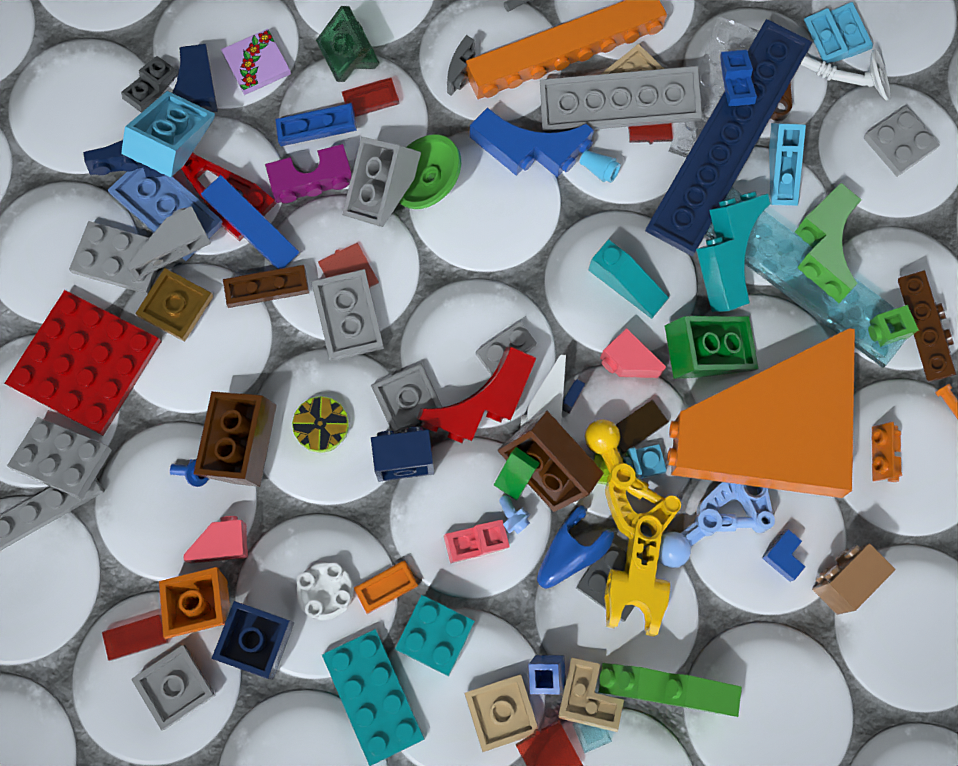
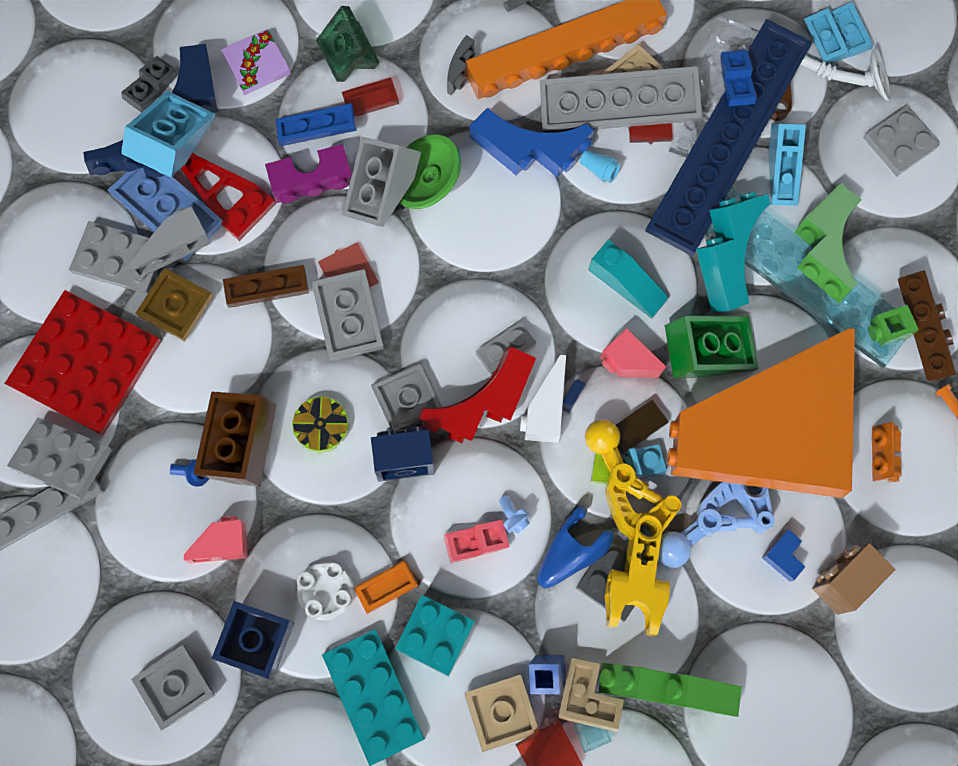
clear red tile [102,614,169,661] -> none
orange slope [159,567,230,639] -> none
blue tile [201,175,300,269] -> none
green tile [494,447,540,501] -> none
reddish brown slope [497,410,604,512] -> none

